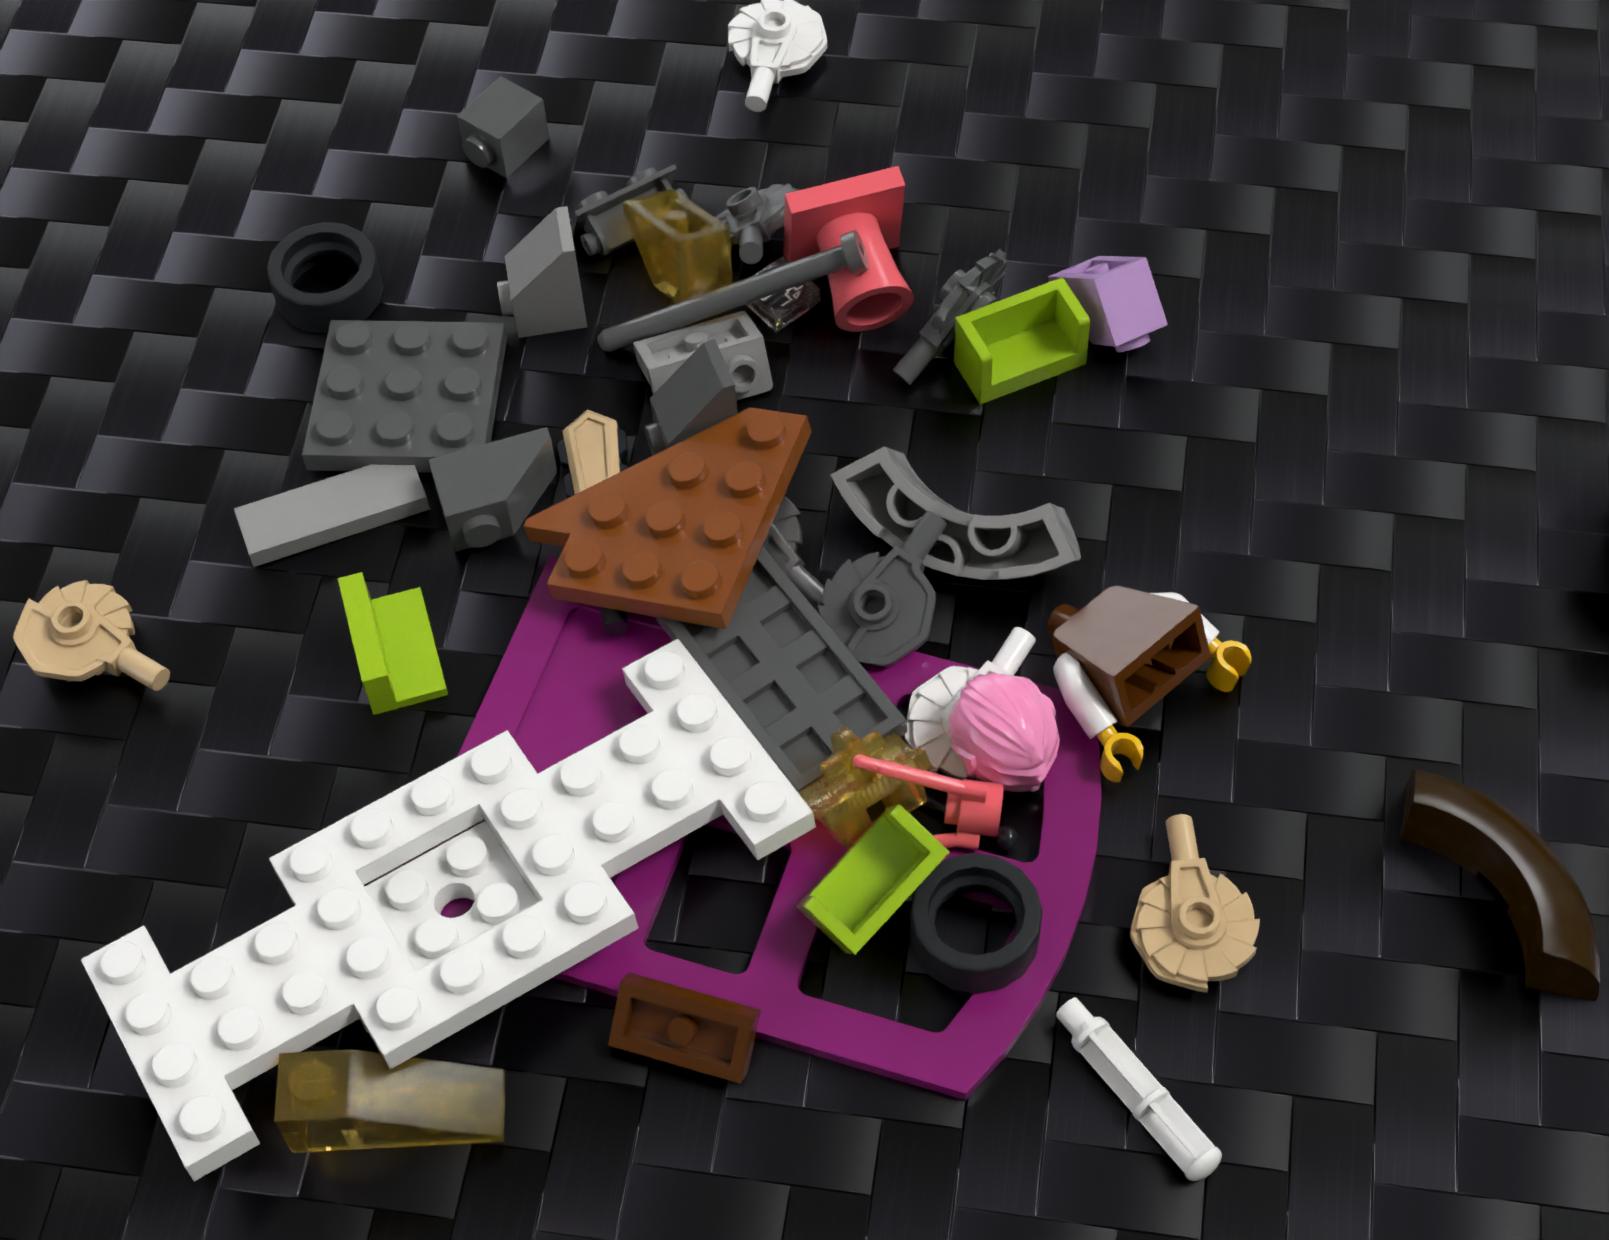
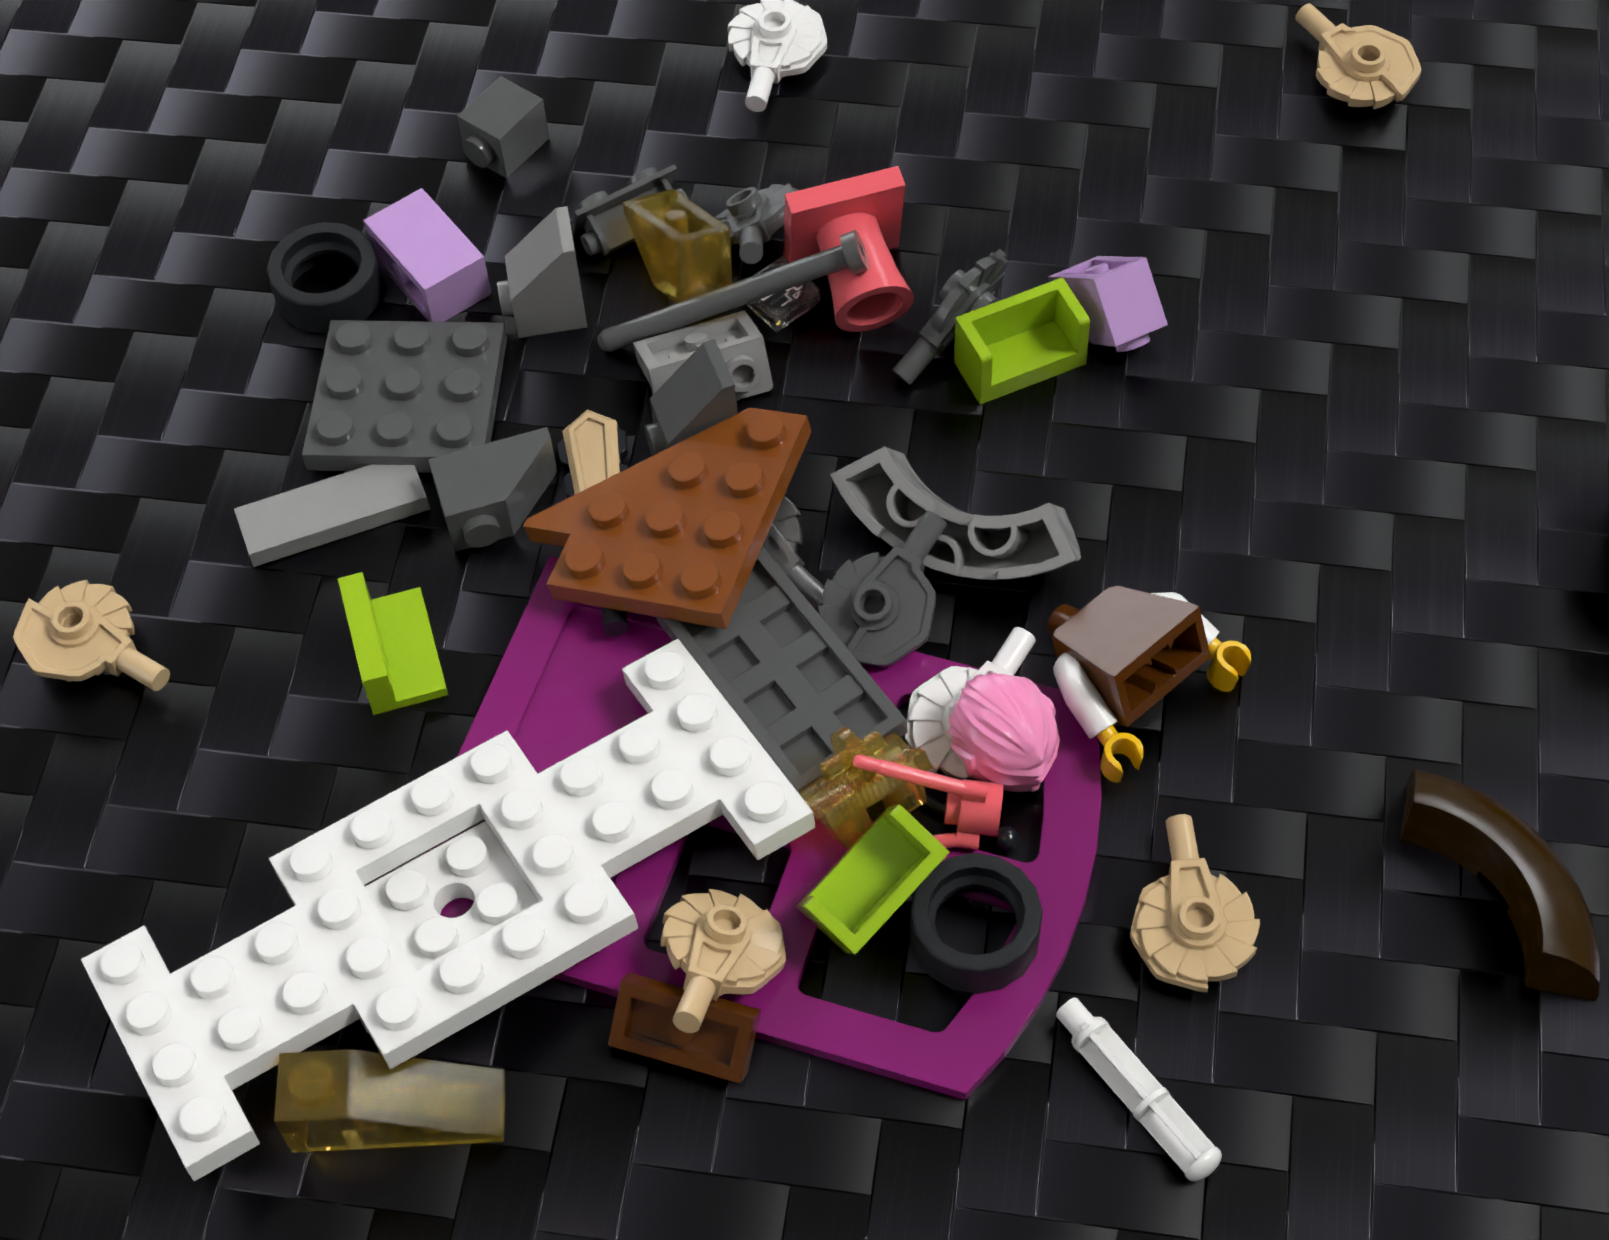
none -> lavender panel [363,188,491,322]
none -> tan piece [661,889,786,1033]
none -> tan piece [1295,3,1422,109]

